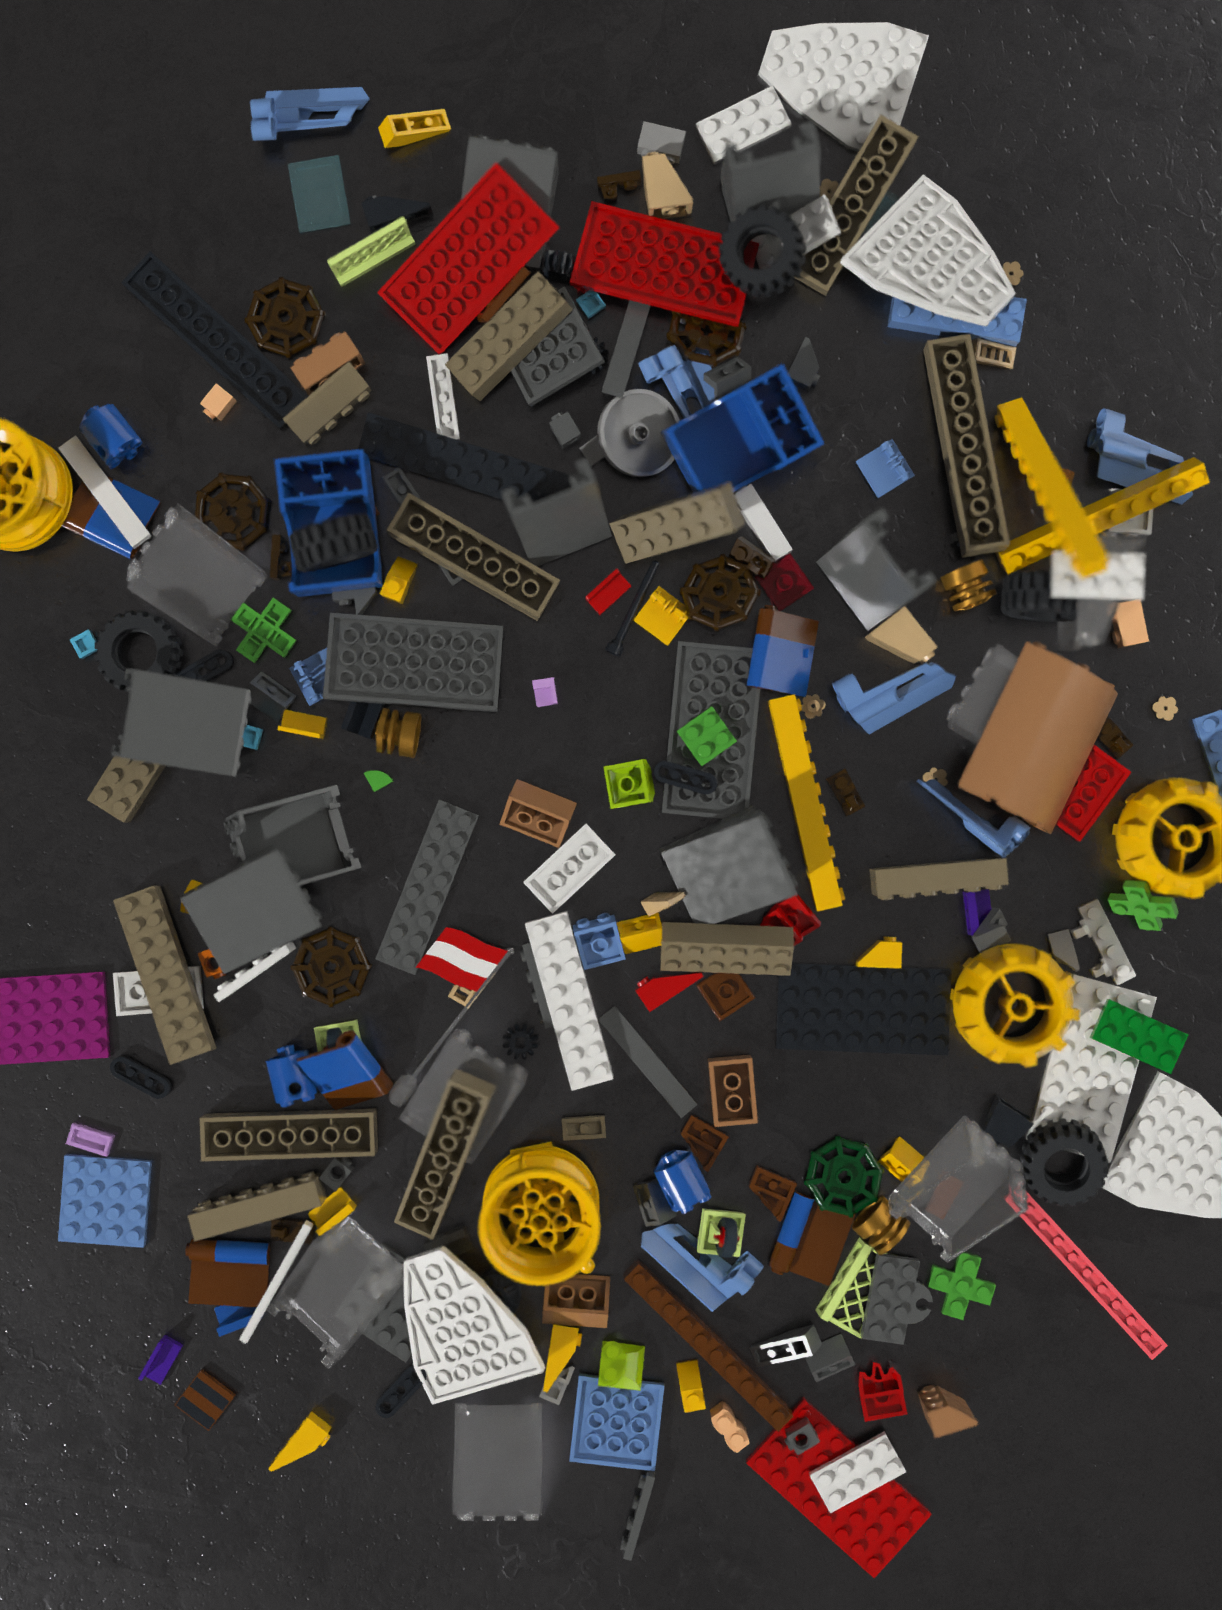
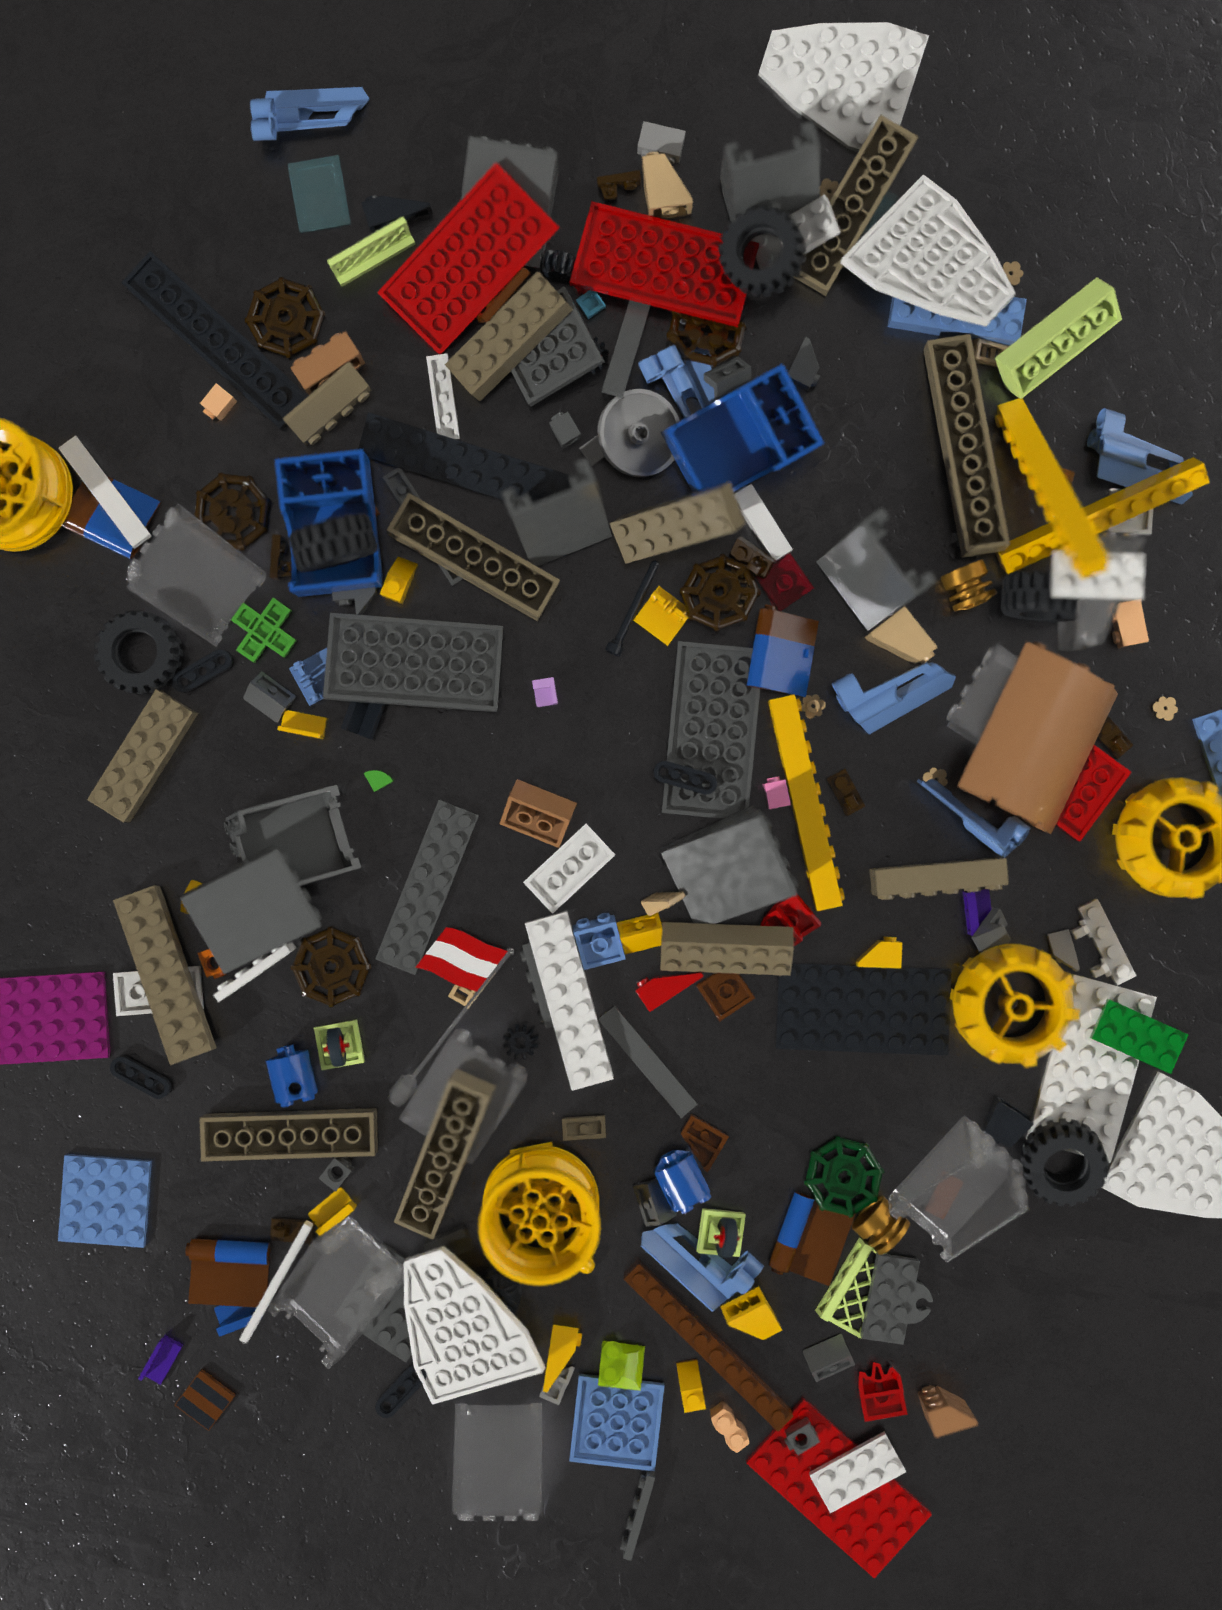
lavender tile [66,1122,115,1157] -> none
medium azure plate [70,629,98,659] -> none
blue cylinder [79,404,143,469] -> none
dark grey windscreen [112,669,251,777] -> none
dark tan brick [188,1171,327,1241] -> none
medium azure plate [243,725,263,750] -> none
yellow slope [268,1411,331,1472] -> none
blue door [297,1030,393,1110] -> none
pearl gold wheel [375,708,421,758] -> none
yellow slope [378,109,451,148] -> none
medium nougat slope [542,1274,610,1328] -> none
red panel [585,568,632,615] -> none
lime slope [604,759,655,809] -> none
bright green plate [676,706,737,767] -> none
white plate [695,86,792,165] -> none
medium nougat brick [708,1055,758,1127] -> none
reddish brown wing [749,1166,797,1222] -> none
dark grey slope [749,1325,822,1367] -> none
medium blue hinge [856,439,915,498] -> none
yellow panel [878,1137,931,1190] -> none
bright green plate [927,1250,996,1320] -> none
coral plate [1005,1185,1168,1360] -> none
bright green plate [1108,880,1179,931] -> none
none -> yellow slope [720,1287,782,1340]
none -> bright pink brick [763,776,791,809]
none -> yellowish green brick [995,278,1122,399]

